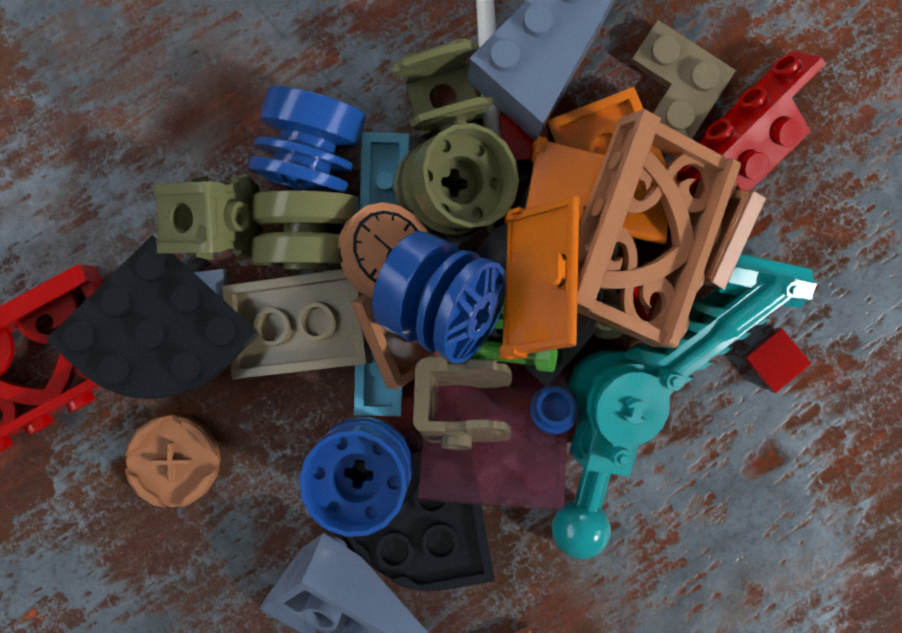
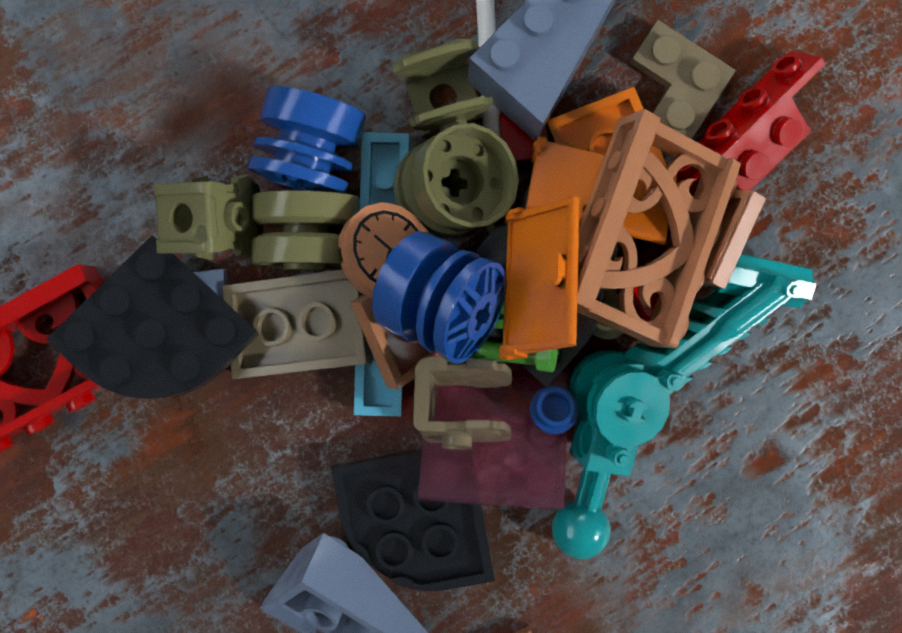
nougat tile [125,414,221,508] -> none
blue wheel [299,417,413,537] -> none
red tile [742,328,812,393] -> none

